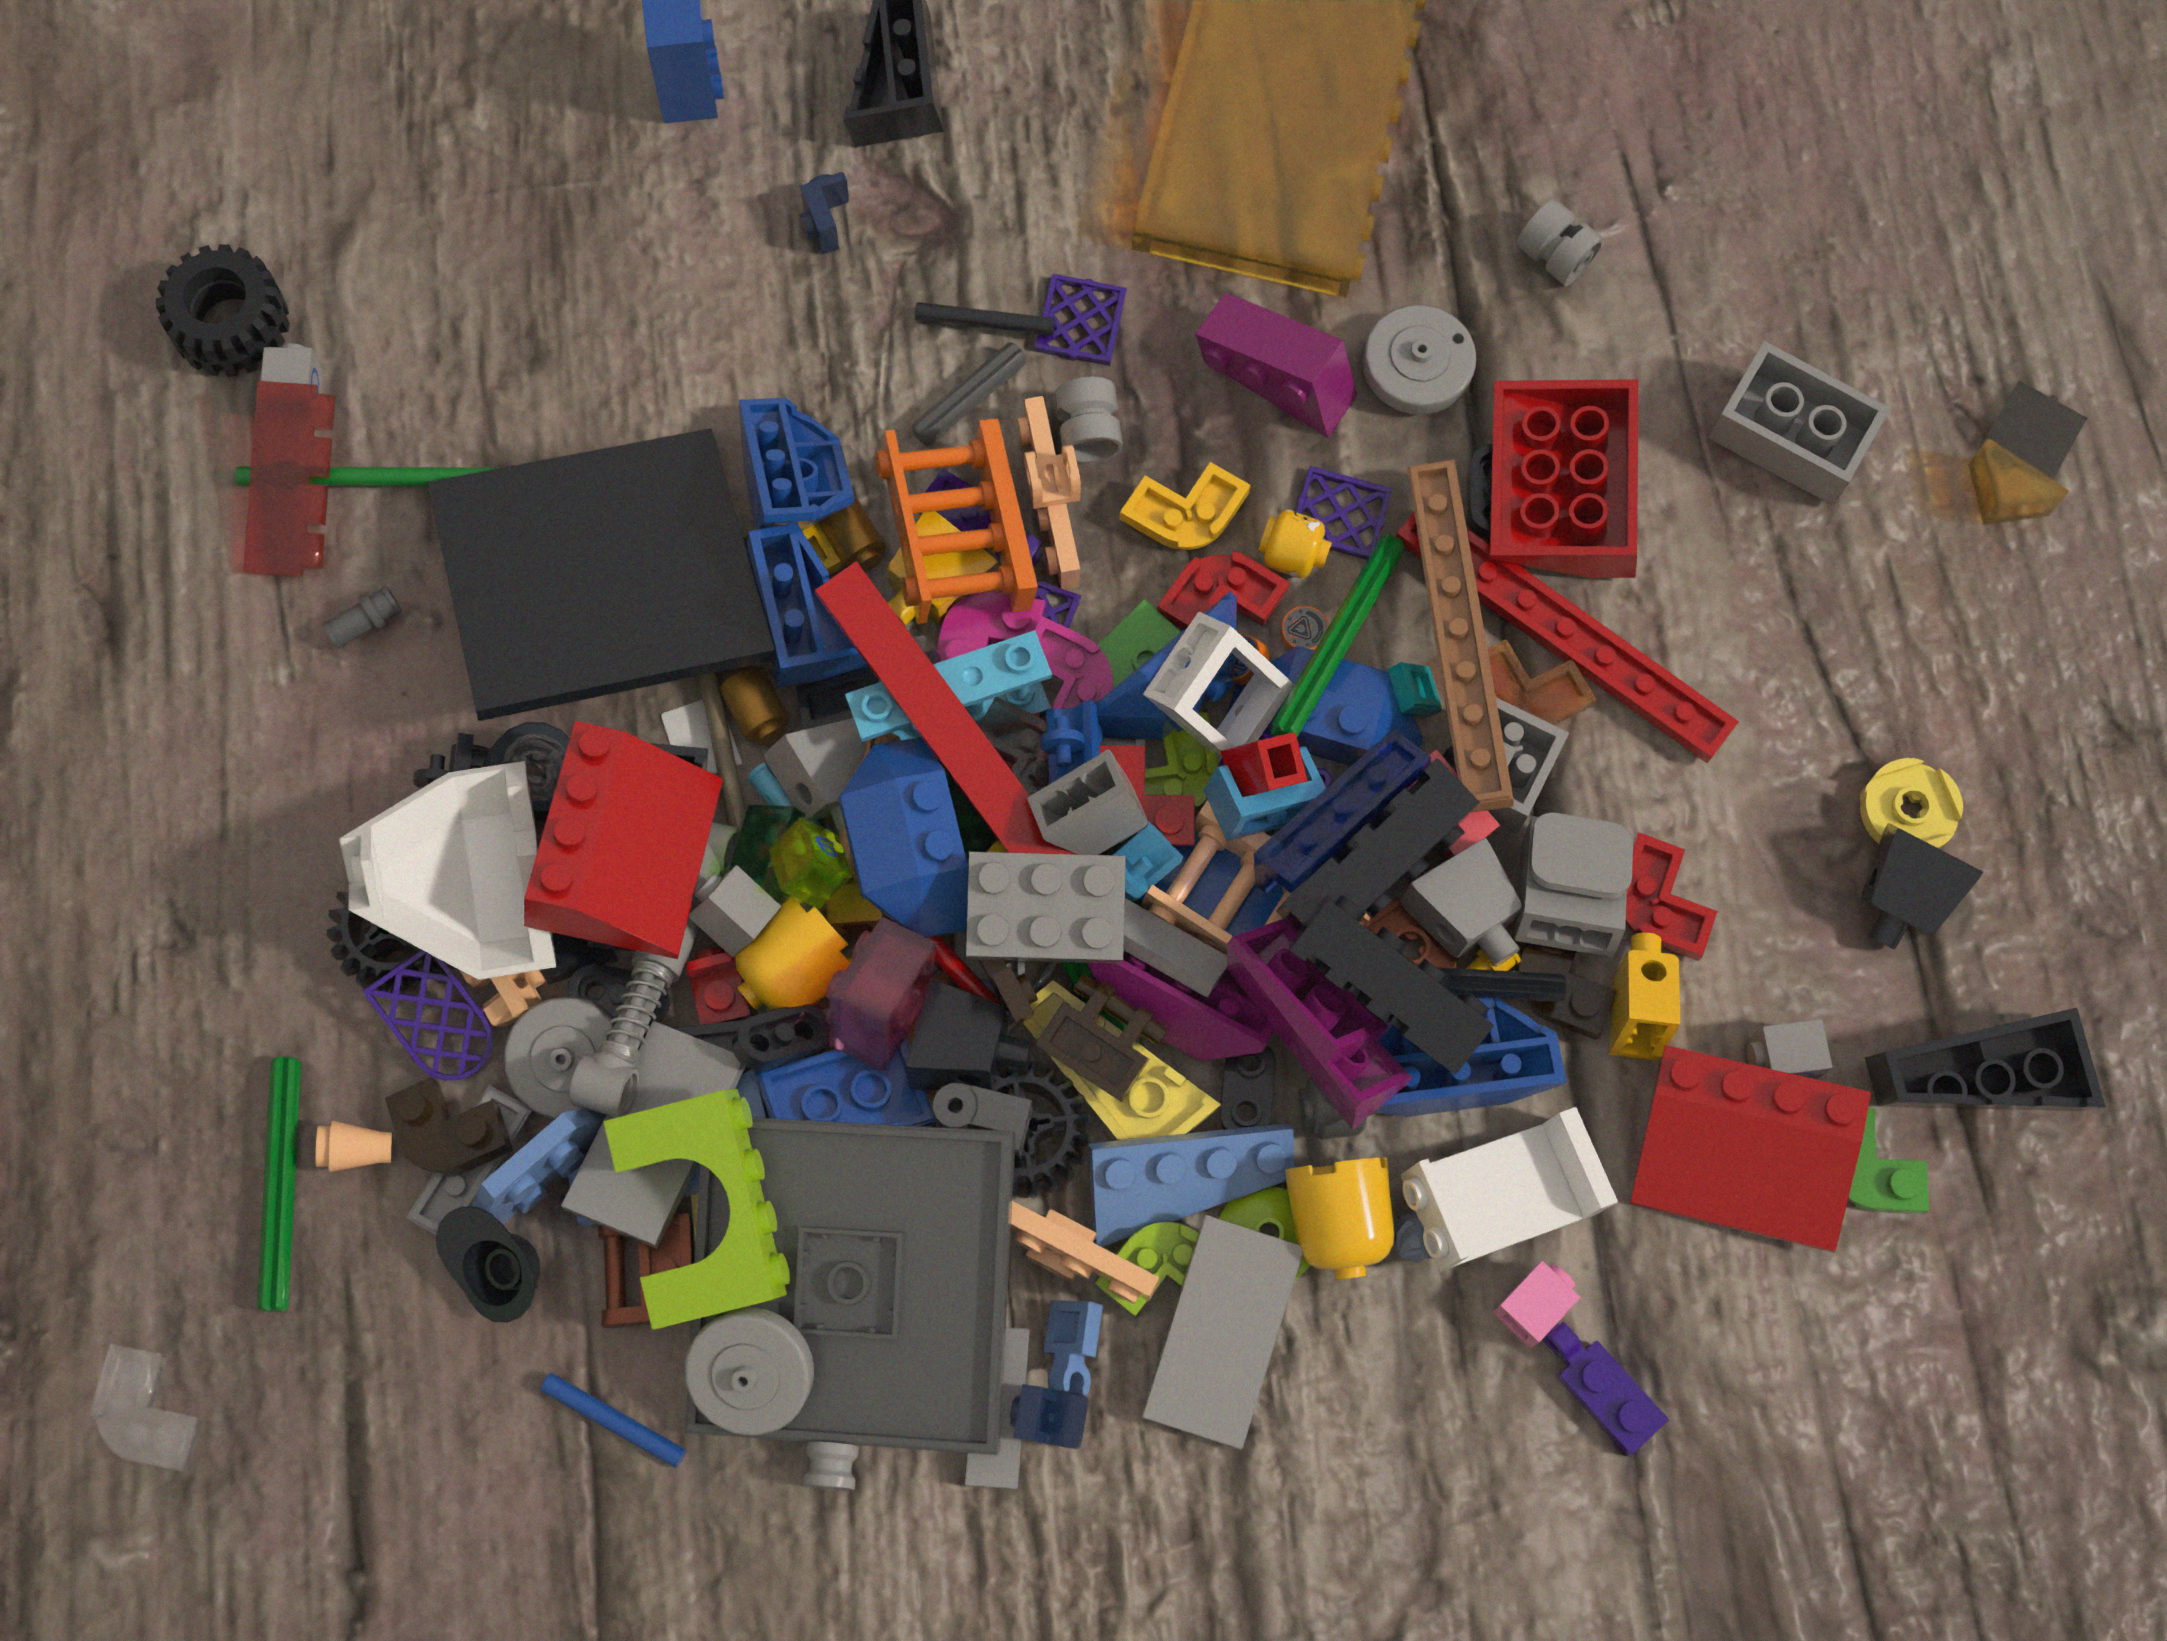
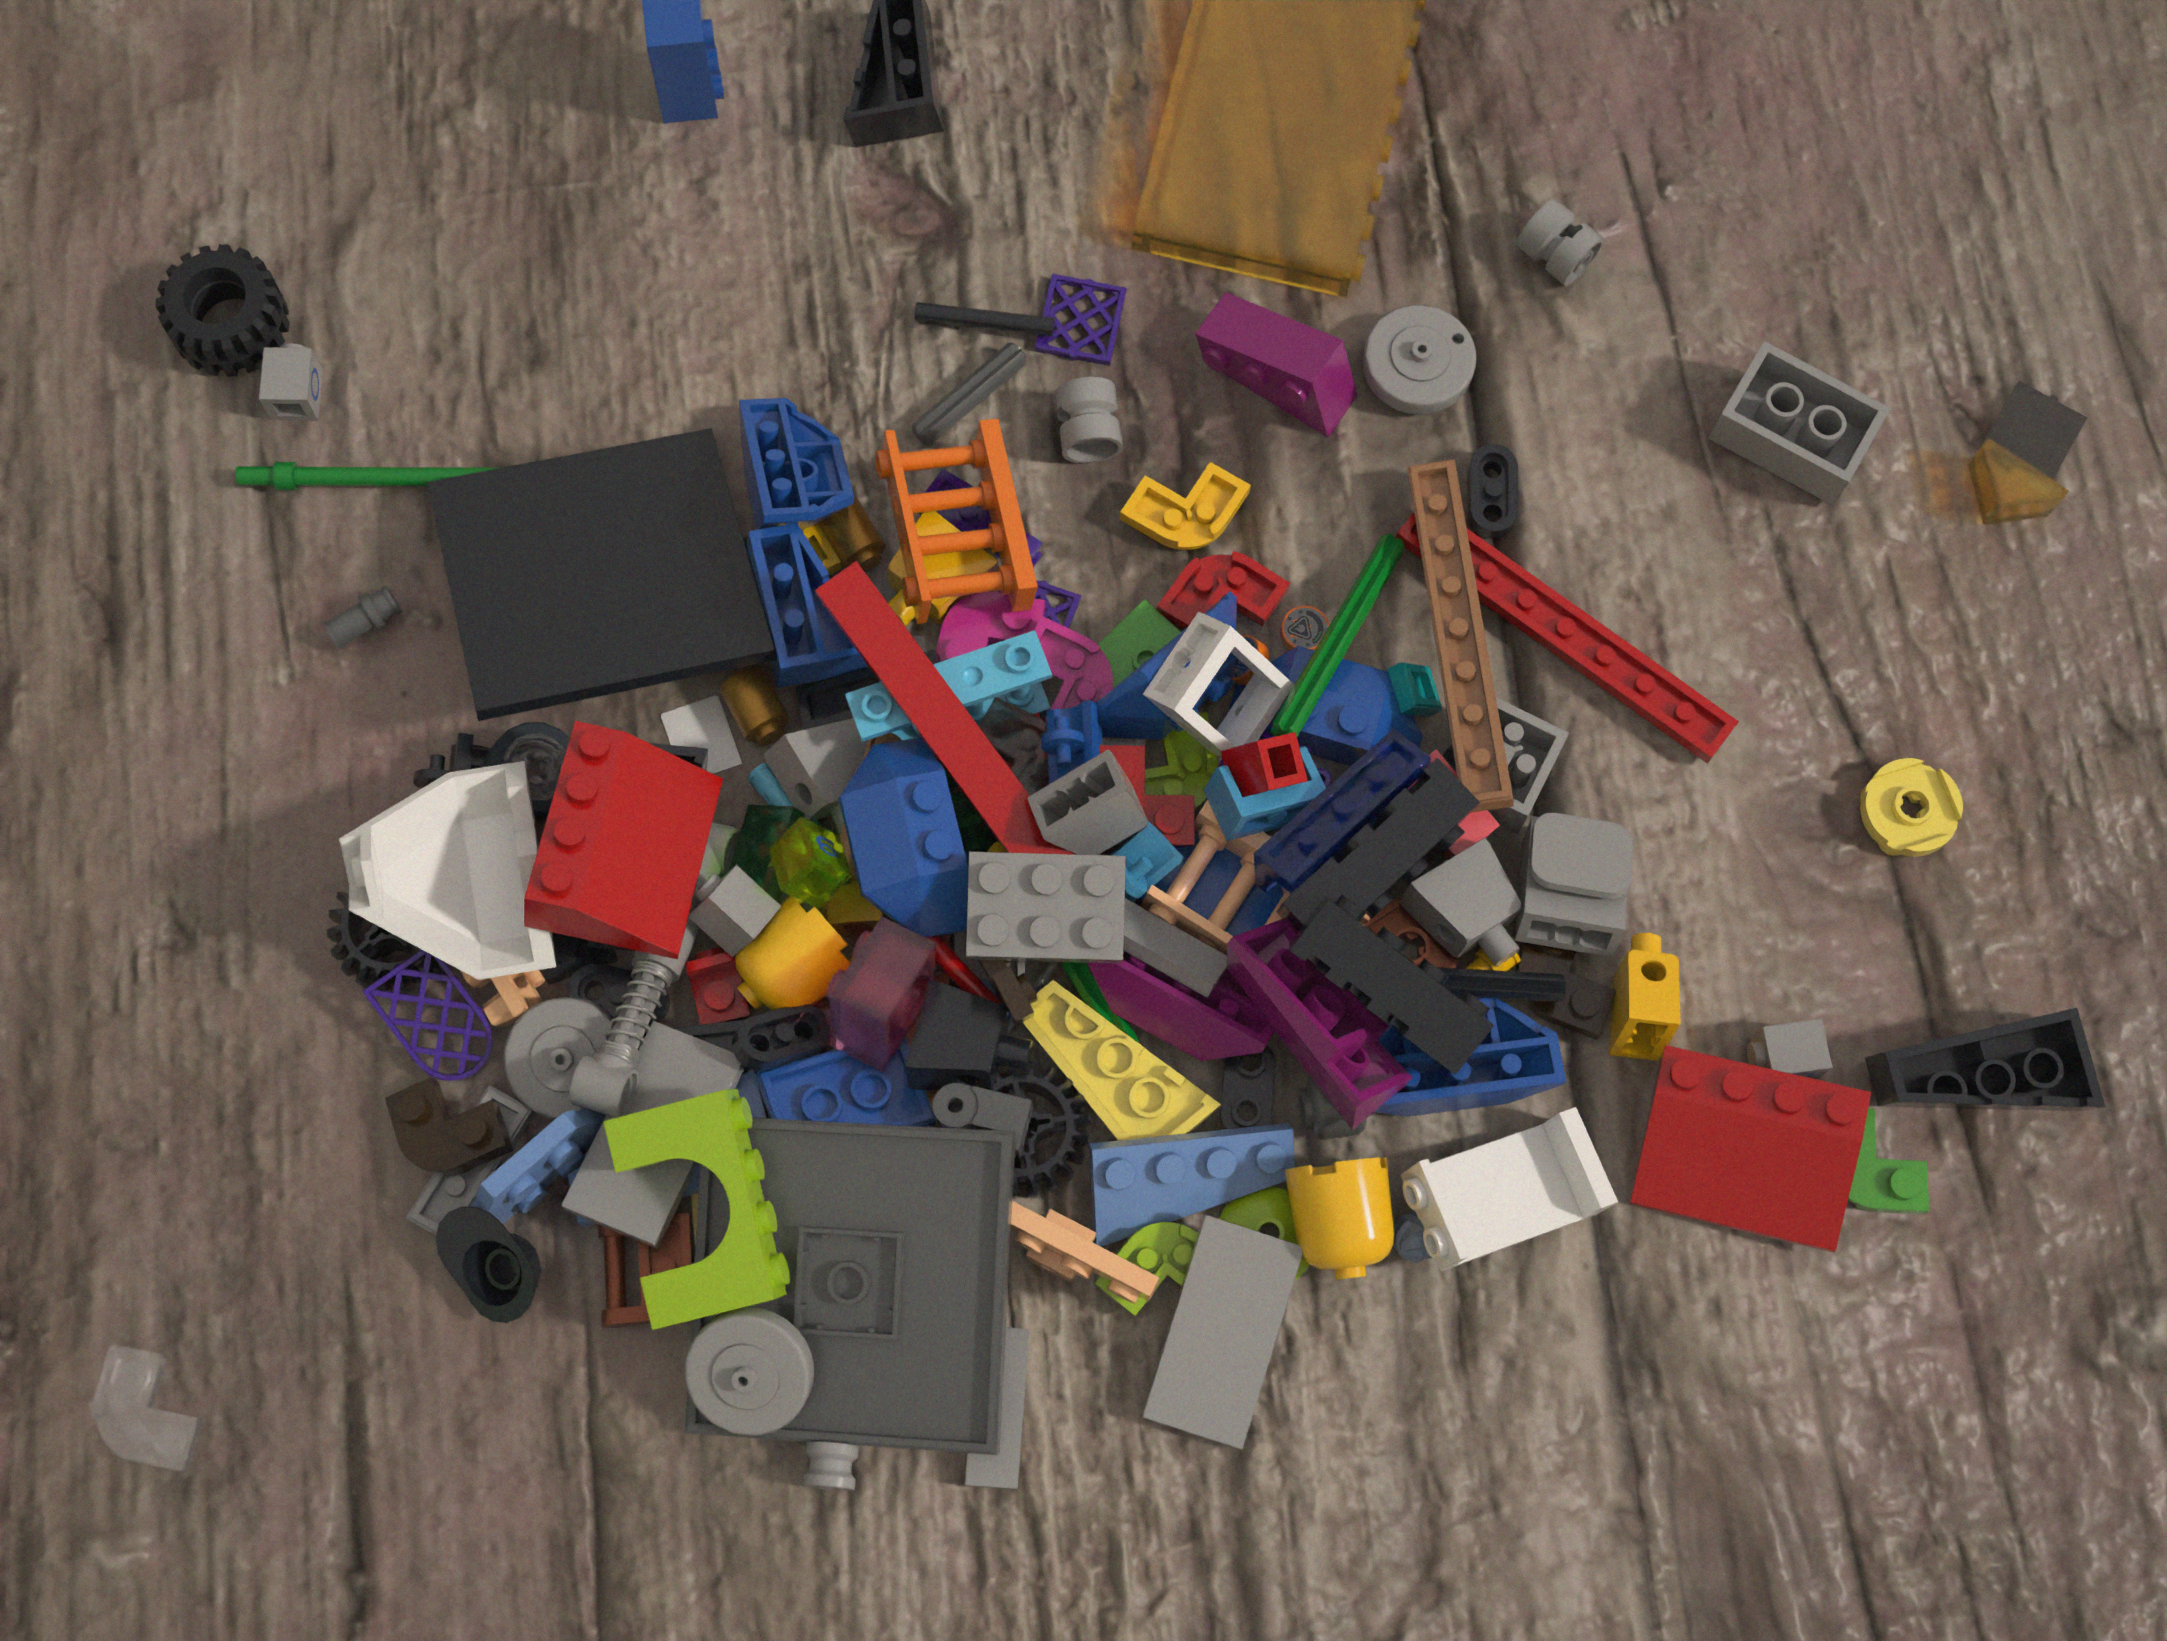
clear red windscreen [243,381,336,577] -> none
green axle [257,1056,301,1313] -> none
light nougat cone [316,1121,393,1172] -> none
blue bar [540,1373,687,1468] -> none
dark tan bar [698,672,751,842] -> none
dark blue bracket [799,172,849,255] -> none
dark blue bracket [1010,1384,1089,1449] -> none
light nougat plate [1017,396,1081,590] -> none
dark brown plate [1035,974,1169,1102] -> none
medium blue plate [1044,1300,1103,1396] -> none
yellow head [1258,510,1332,579] -> none
dark purple window [1297,466,1392,560] -> none
clear orange plate [1487,639,1597,725] -> none
red slope [1490,379,1639,578] -> none
bright pink brick [1492,1261,1581,1348] -> none
dark purple plate [1542,1322,1669,1456] -> none
red plate [1626,832,1718,961] -> none
black torso [1861,823,1983,950] -> none

